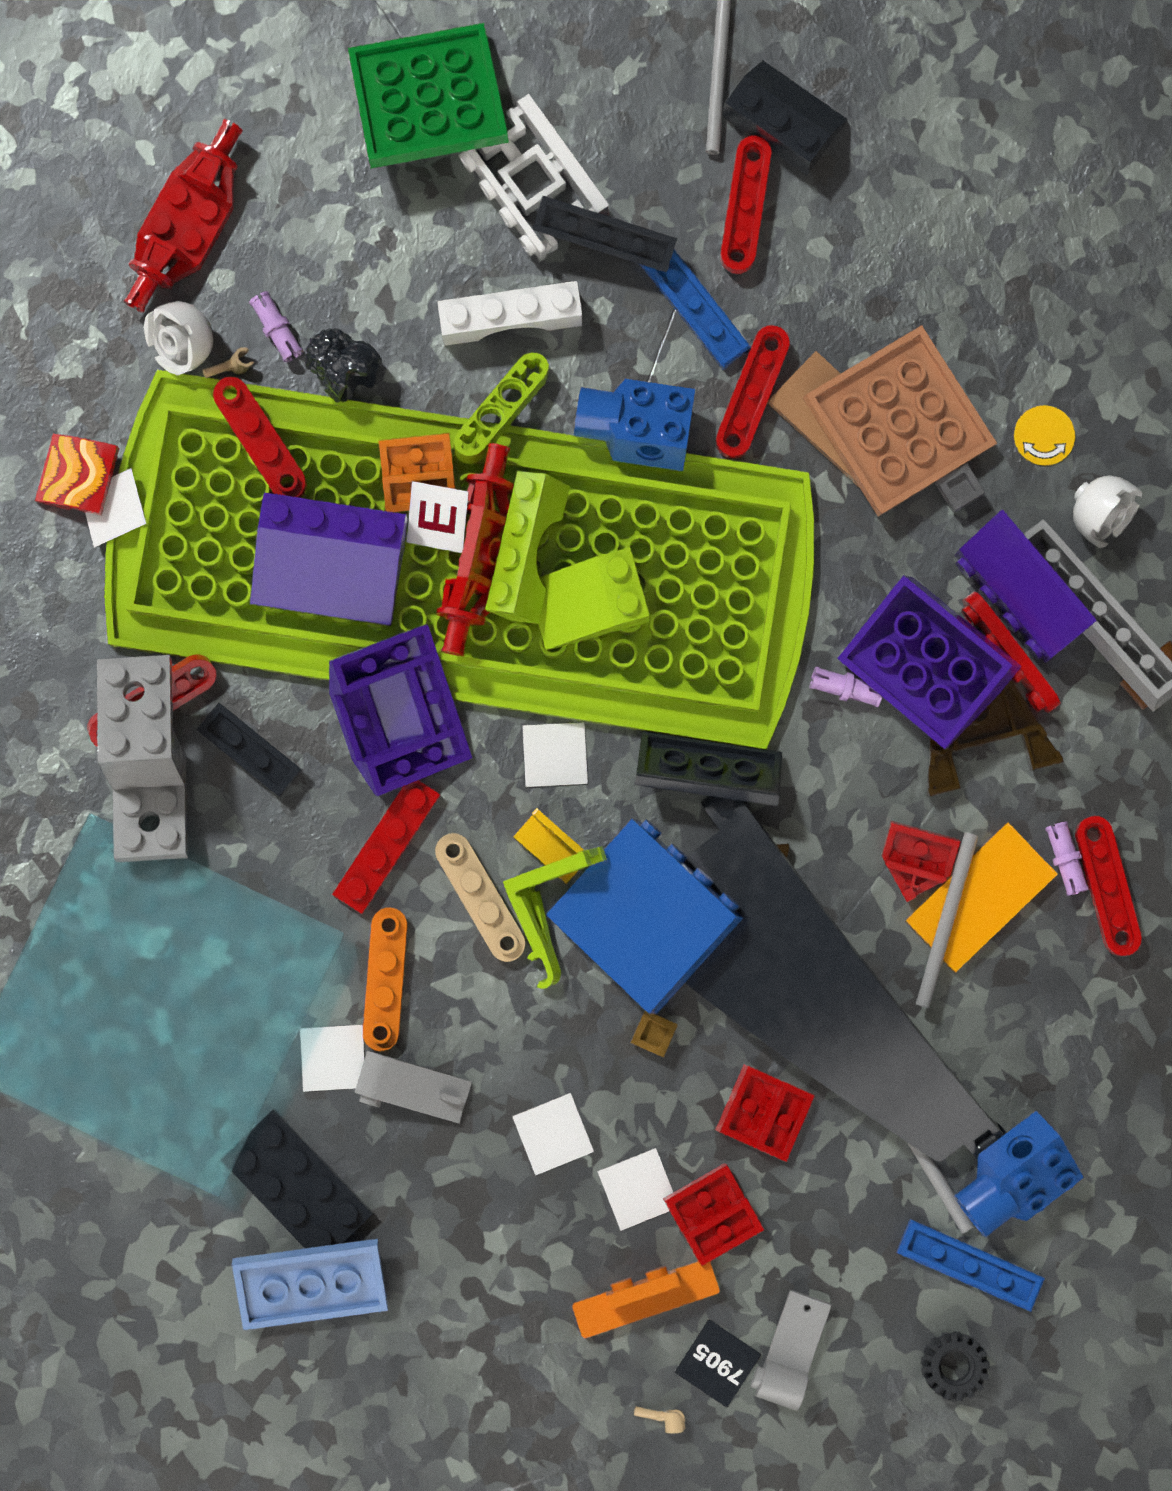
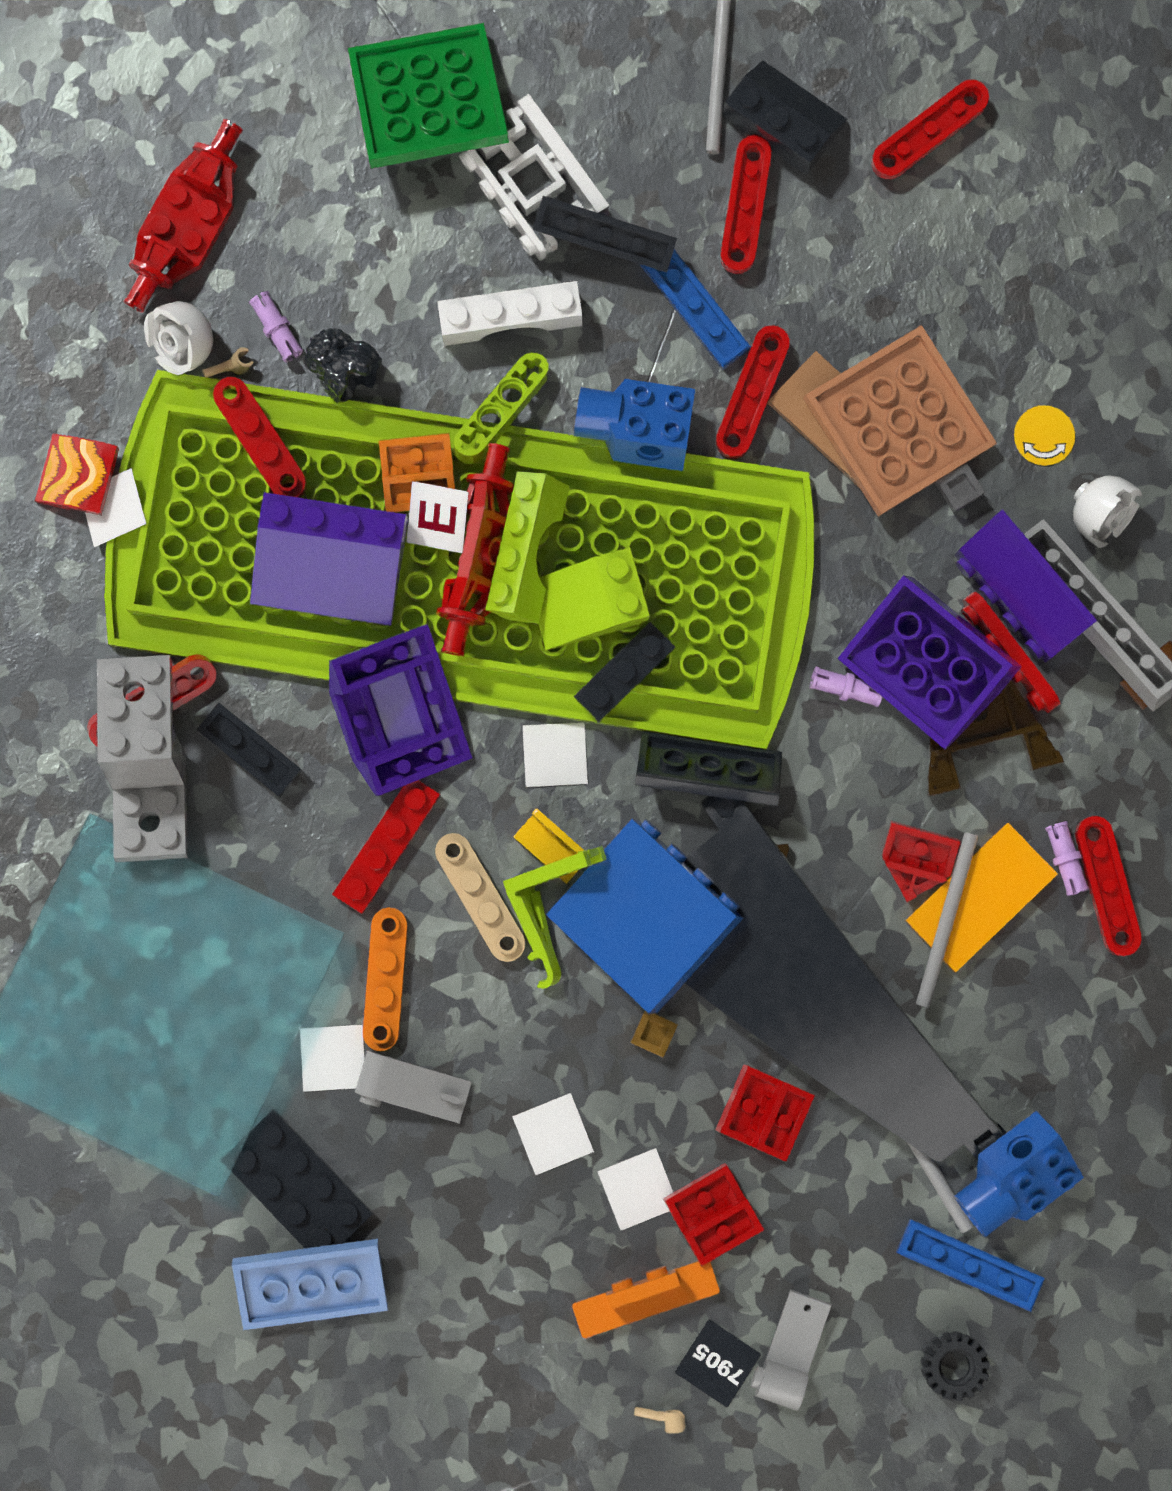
none -> black plate [574,622,675,723]
none -> red plate [871,79,989,180]

